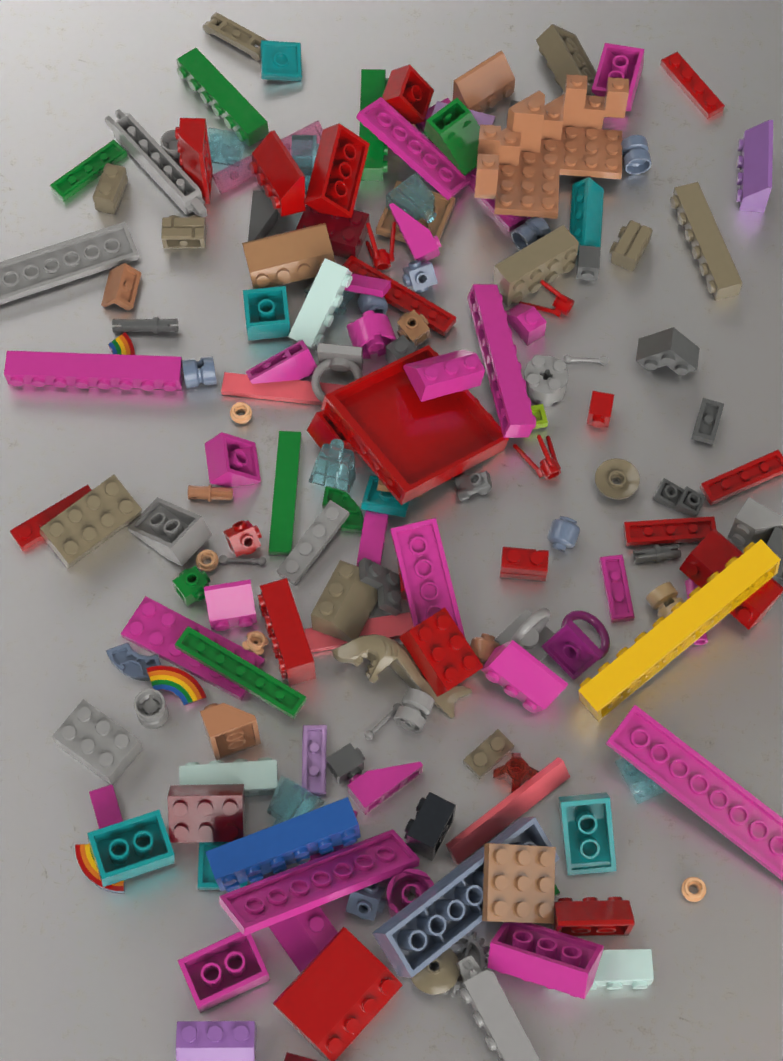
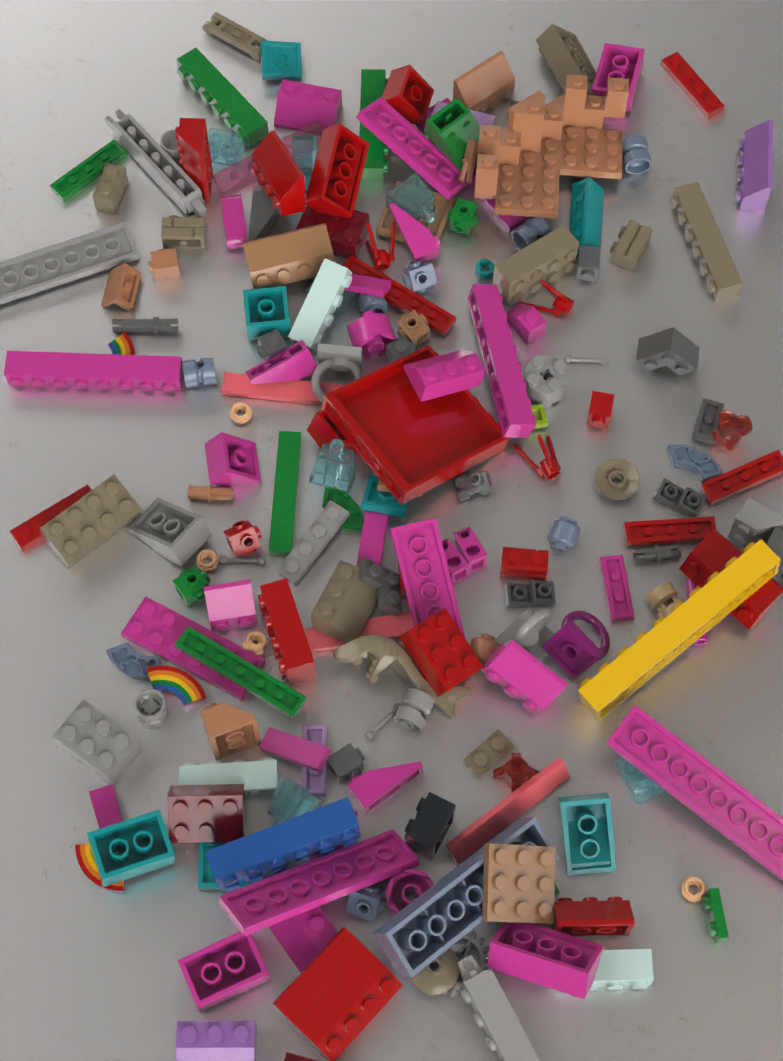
none -> nougat brick [148,248,181,281]
none -> dark pink beam [220,194,248,250]
none -> dark grey brick [256,329,287,360]
none -> dark pink tile [259,727,331,772]
none -> dark pink slope [274,79,342,135]
none -> dark pink leg [442,538,470,585]
none -> green brick [447,198,479,235]
none -> dark pink leg [452,527,487,574]
none -> nougat axle [459,140,479,184]
none -> teal bush [475,259,494,280]
none -> dark grey slope [504,580,555,608]
none -> sand blue tile [667,445,723,483]
none -> green plate [703,888,729,944]
none -> clear red rock [711,410,752,451]

